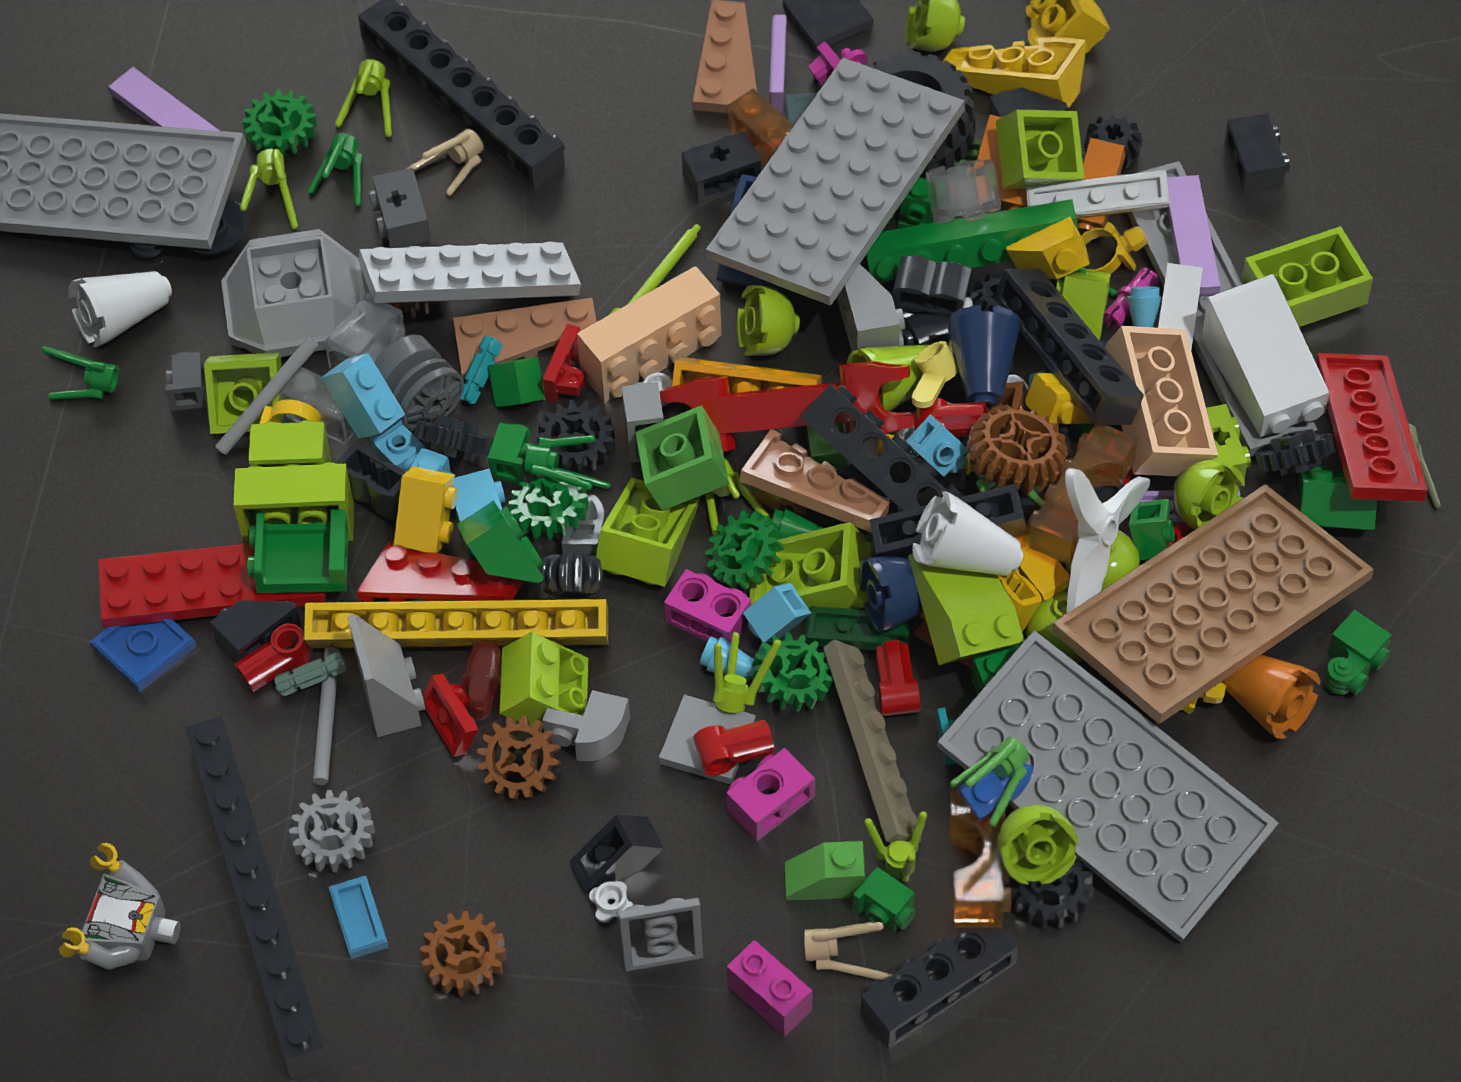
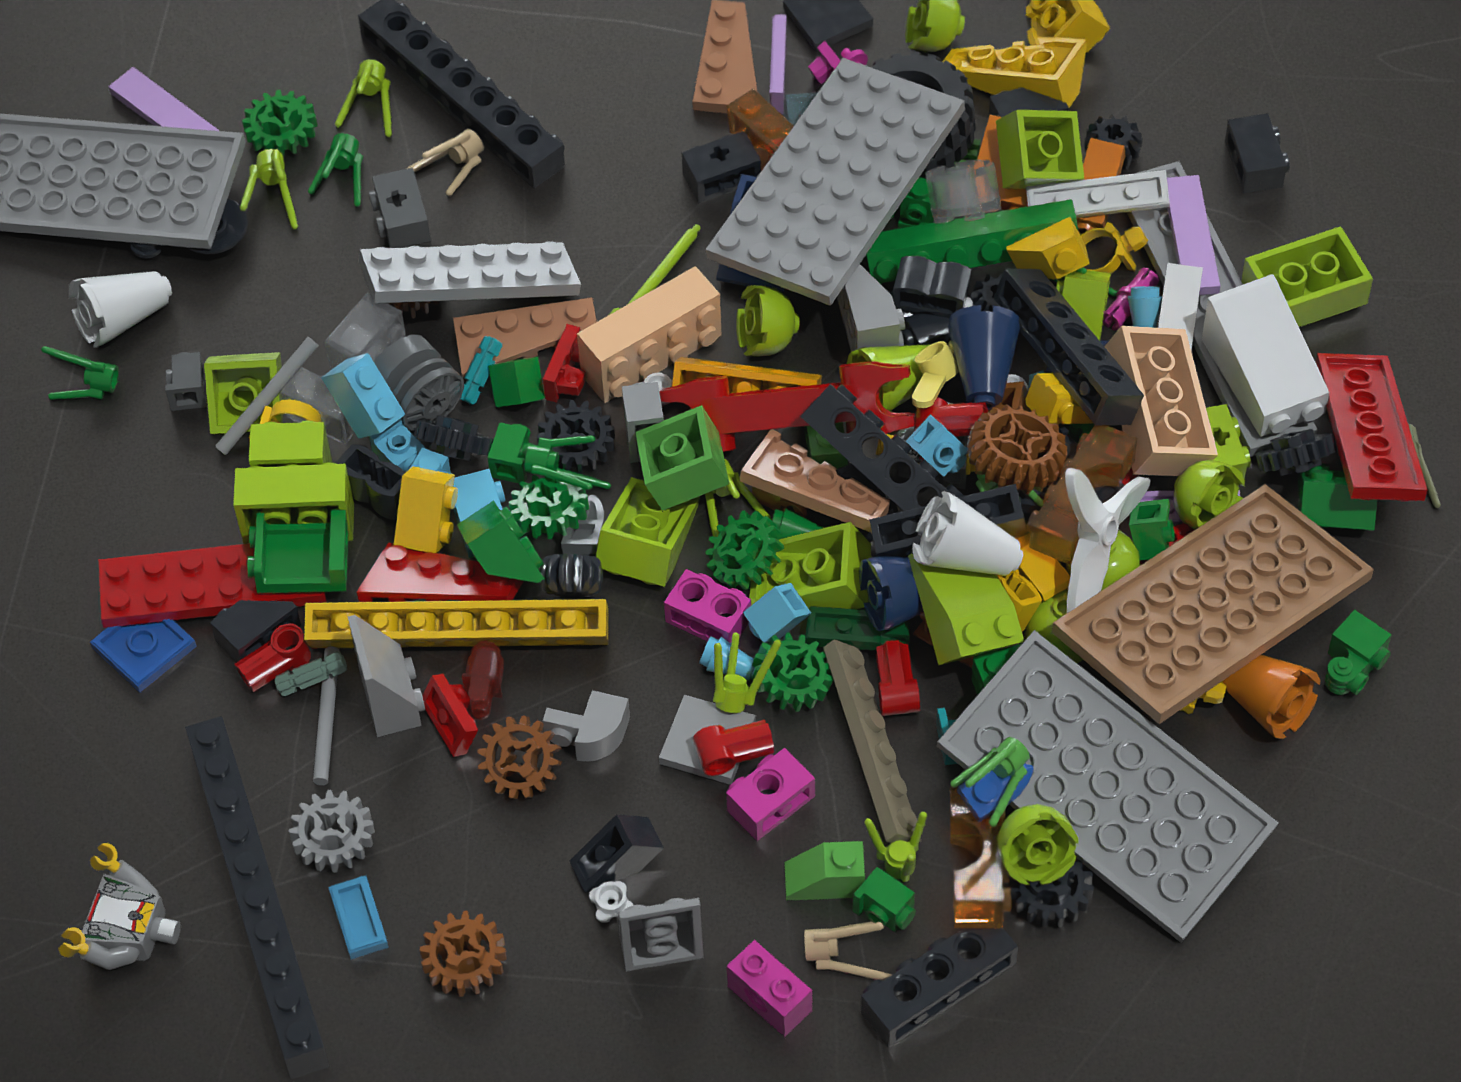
light grey piece [221,229,370,357] -> none
lime slope [500,632,588,726] -> none

